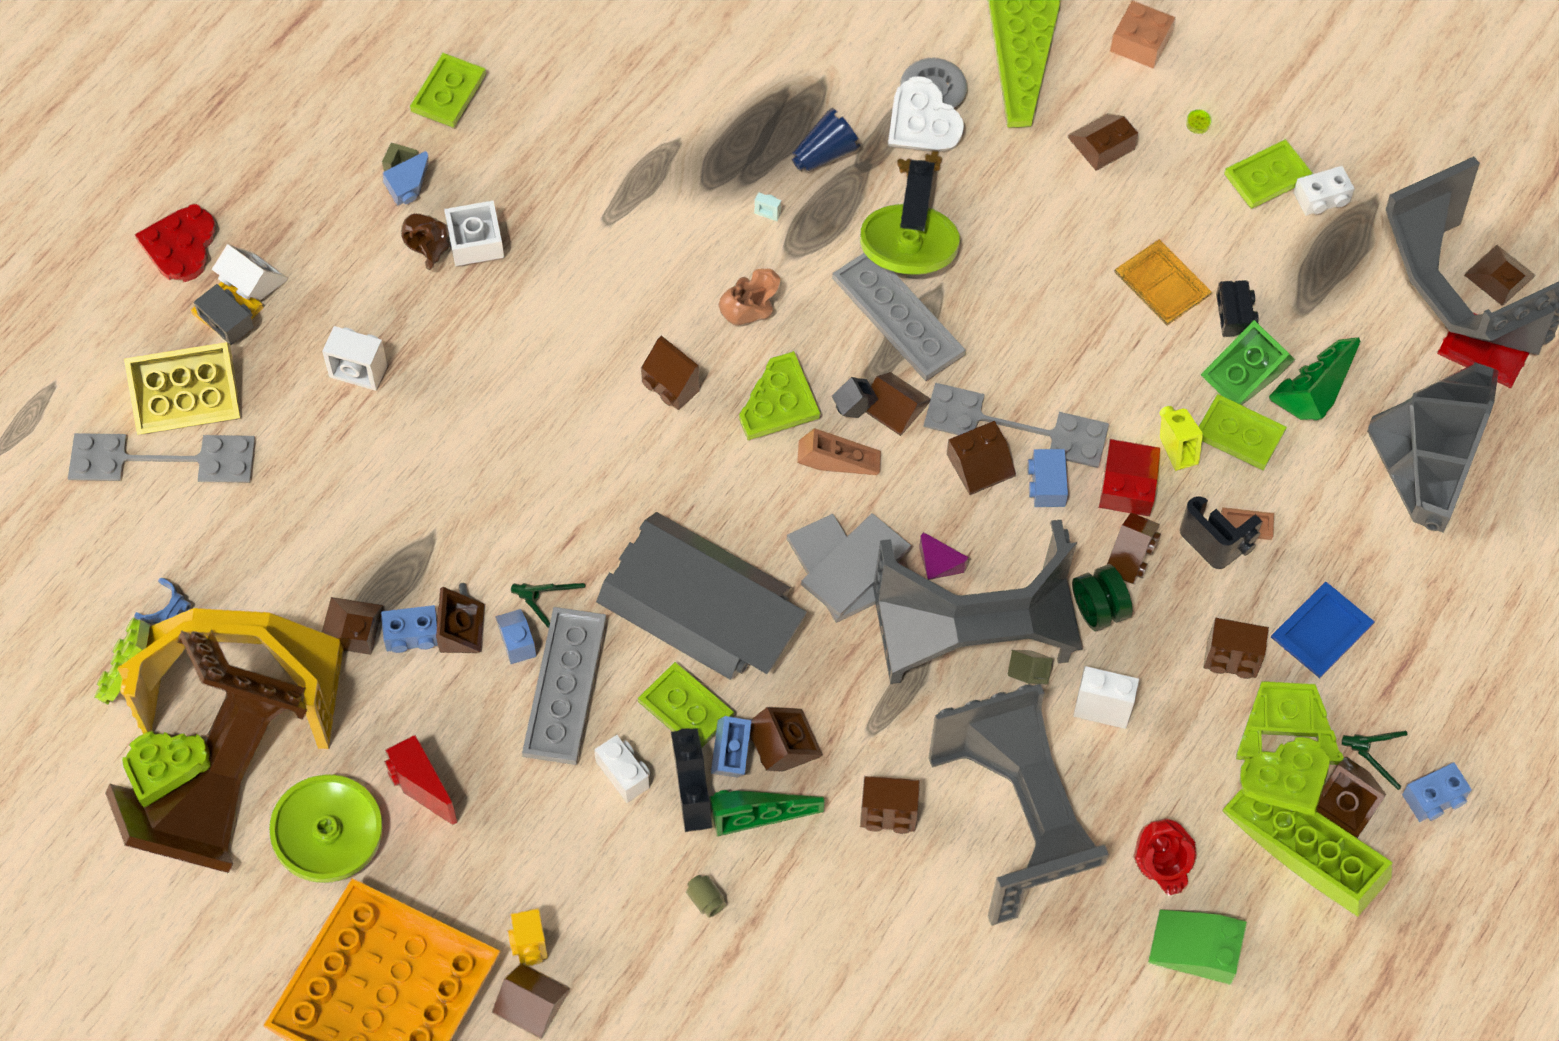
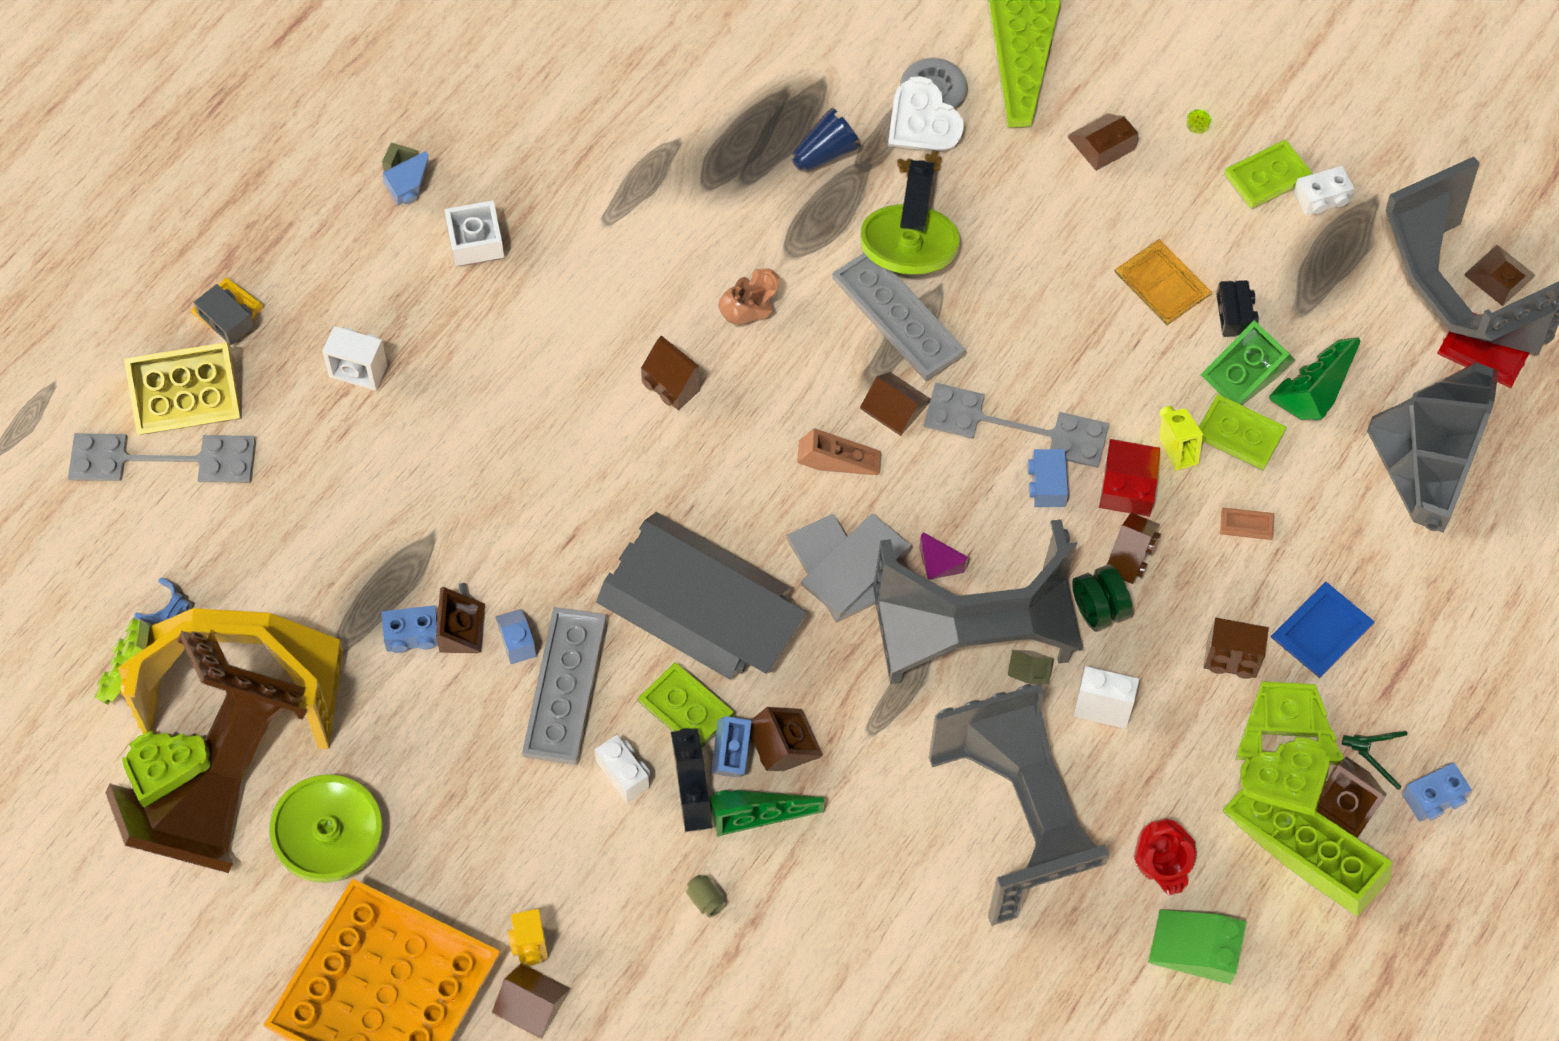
red plate [134,204,216,282] -> none
white slope [212,244,288,300] -> none
reddish brown slope [322,597,383,655] -> none
red slope [384,735,457,825] -> none
reddish brown head [401,213,451,270] -> none
lime plate [410,53,486,128] -> none
dark green plant [511,583,585,628] -> none
lime plate [739,351,820,440] -> none
light aqua plate [755,192,781,221] -> none
black brick [832,377,878,418] -> none
reddish brown brick [860,776,920,834] -> none
reddish brown slope [947,420,1016,495] -> none
nougat brick [1110,0,1176,69] -> none
black piece [1180,496,1263,569] -> none

